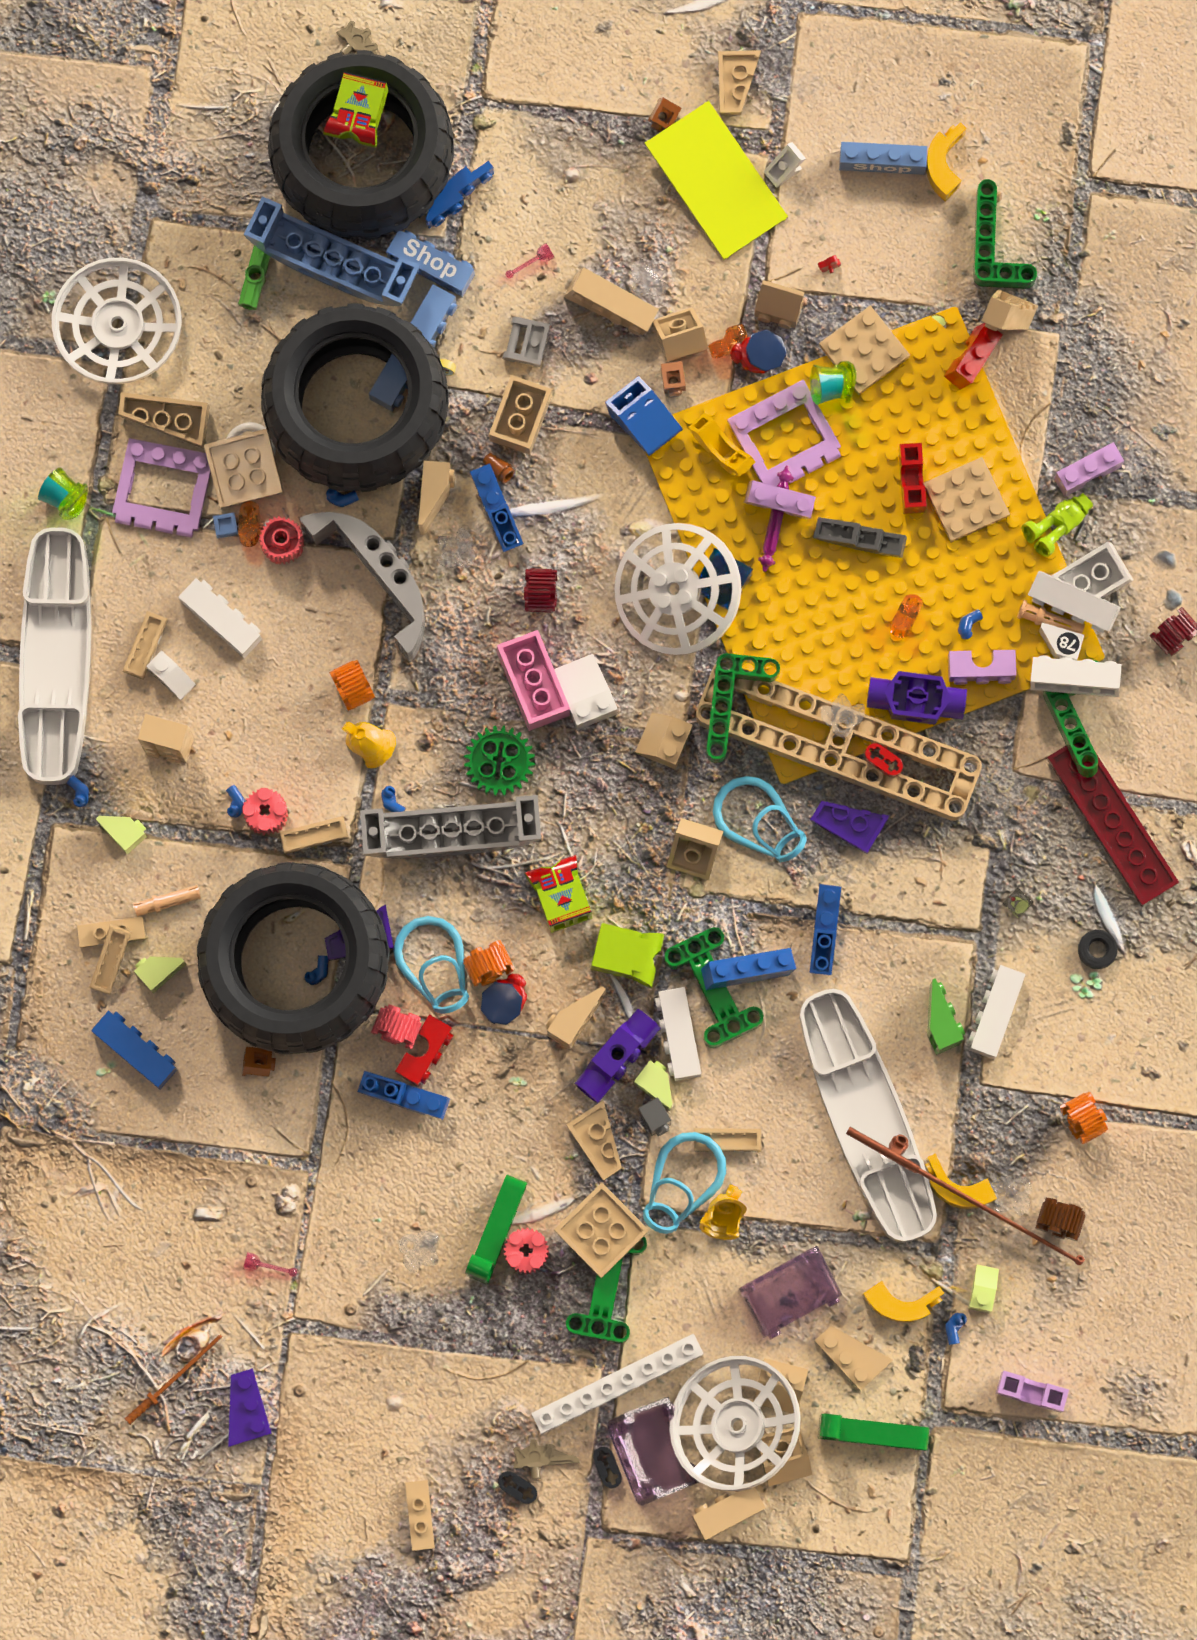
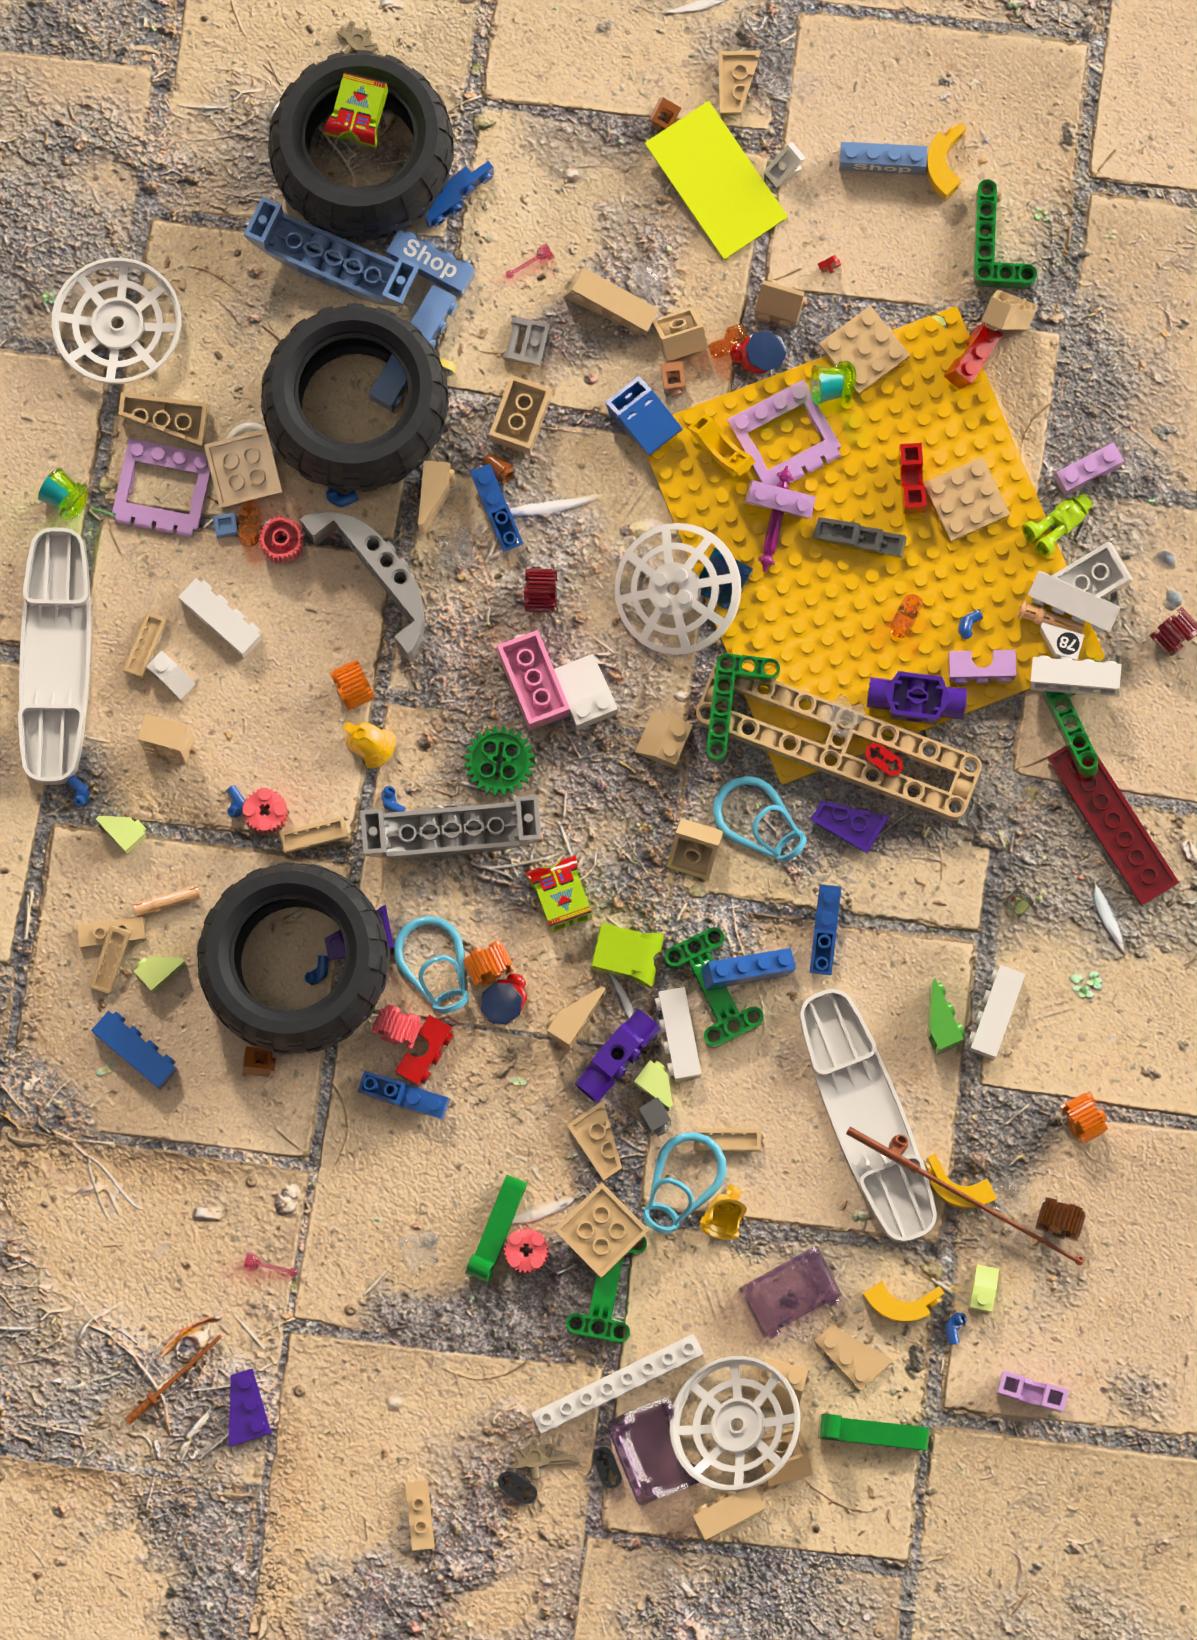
bright green piece [238,245,271,310] -> none
black tyre [1078,929,1118,969] -> none

